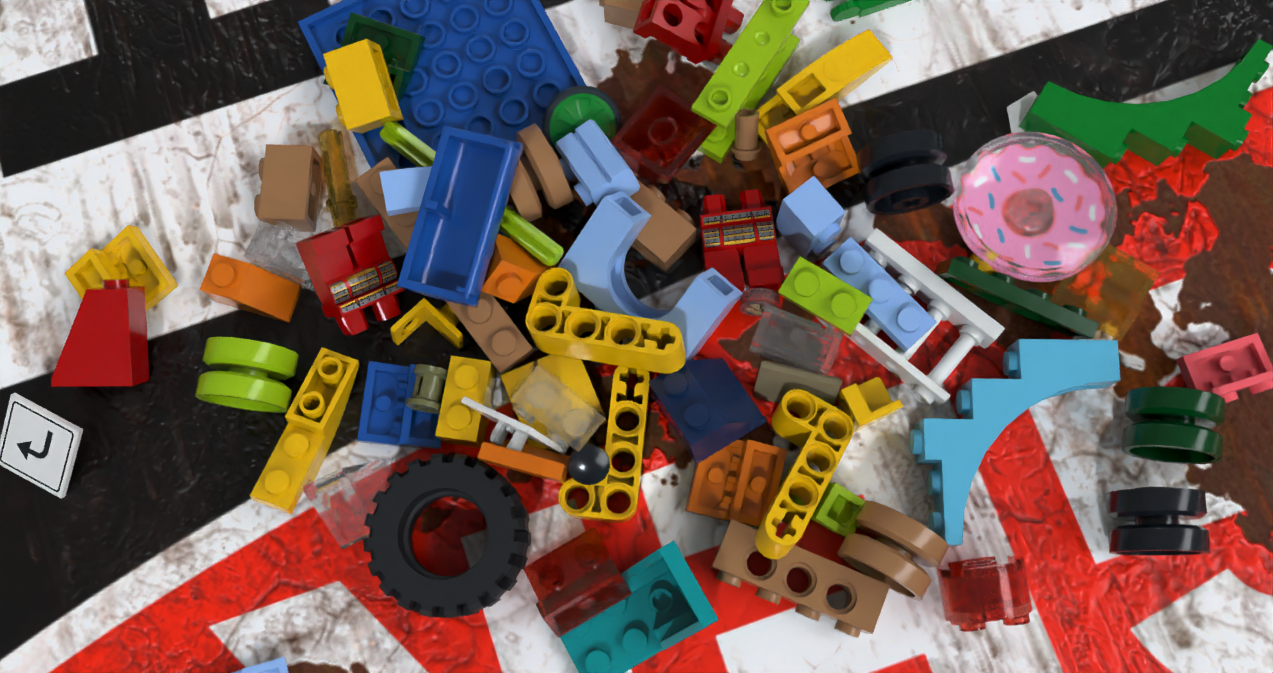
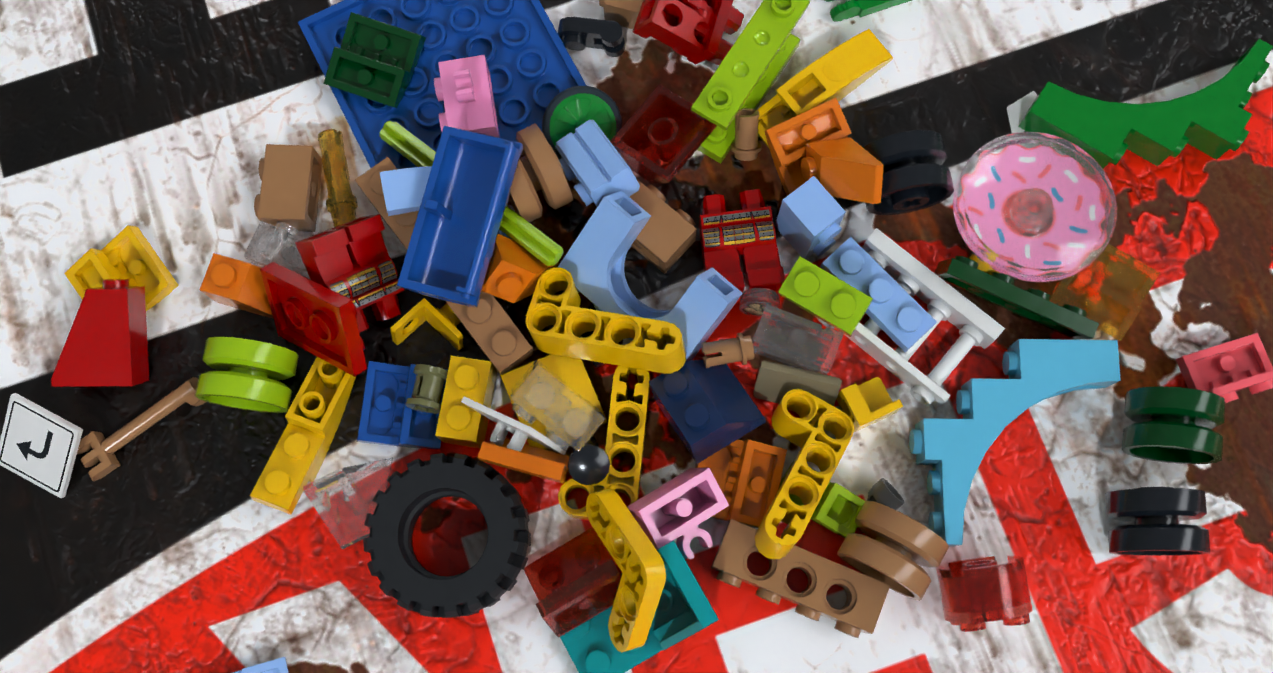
yellow brick [323,39,403,134] -> none
none -> medium nougat hinge [77,377,206,481]
none -> red plate [260,262,367,377]
none -> bright pink brick [434,55,500,138]
none -> black plate [557,17,625,57]
none -> yellow beam [586,489,666,653]
none -> bright pink brick [627,468,729,560]
none -> medium nougat pin [701,333,754,368]
none -> orange slope [801,137,884,204]
none -> dark grey hinge [867,478,905,510]

